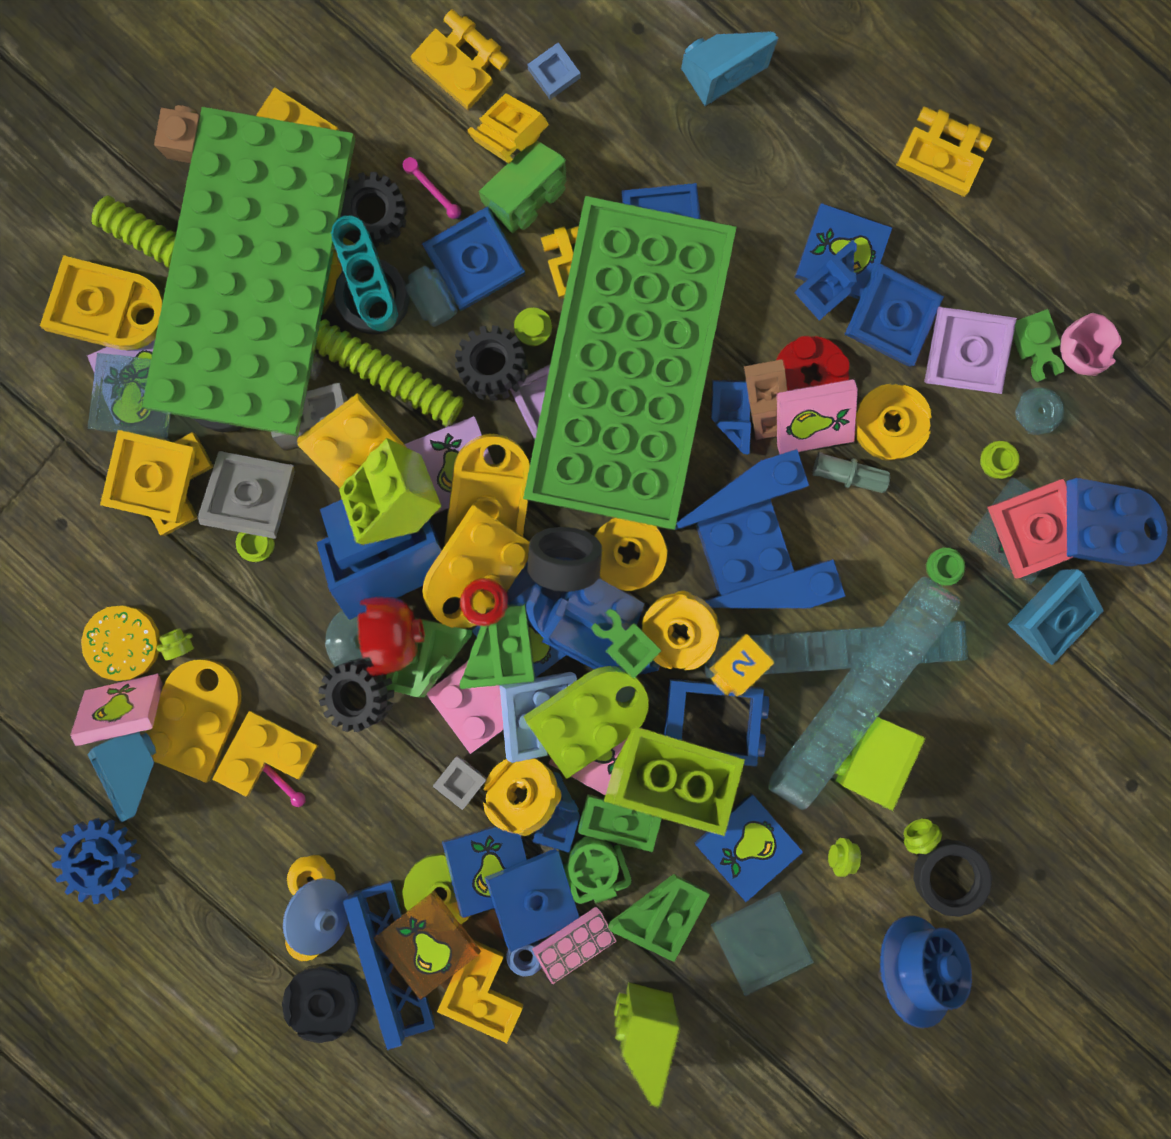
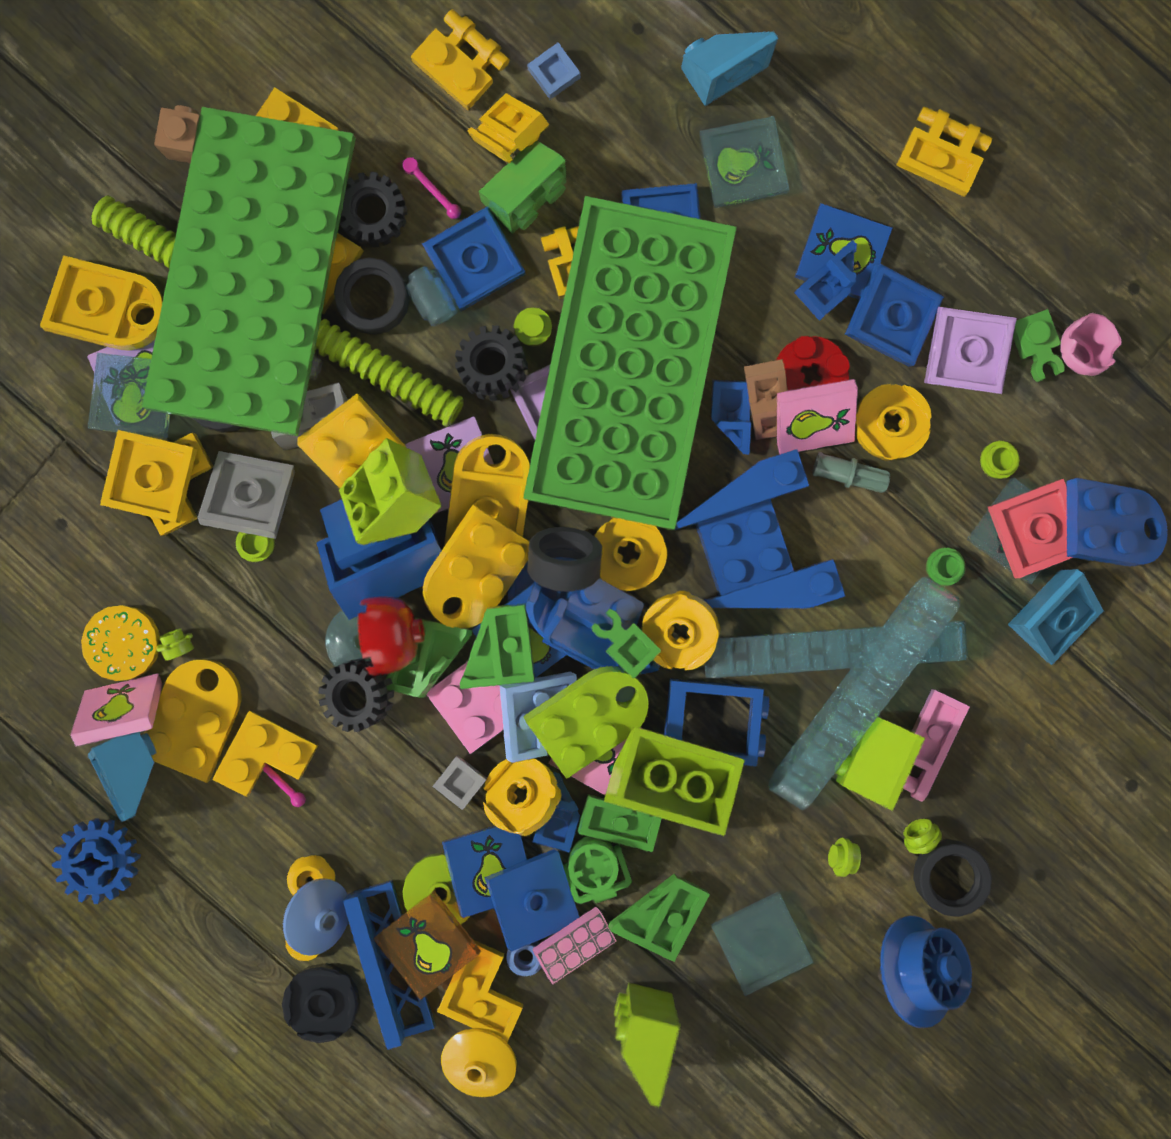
teal beam [331,216,398,331] -> none
red piece [460,578,508,626] -> none
blue tile [695,793,803,902] -> none
yellow brick [710,634,775,697] -> none
clear light blue plate [1015,387,1064,435] -> none
none -> yellow dish [441,1028,517,1097]
none -> clear light blue tile [699,116,789,208]
none -> bright pink plate [903,689,969,802]

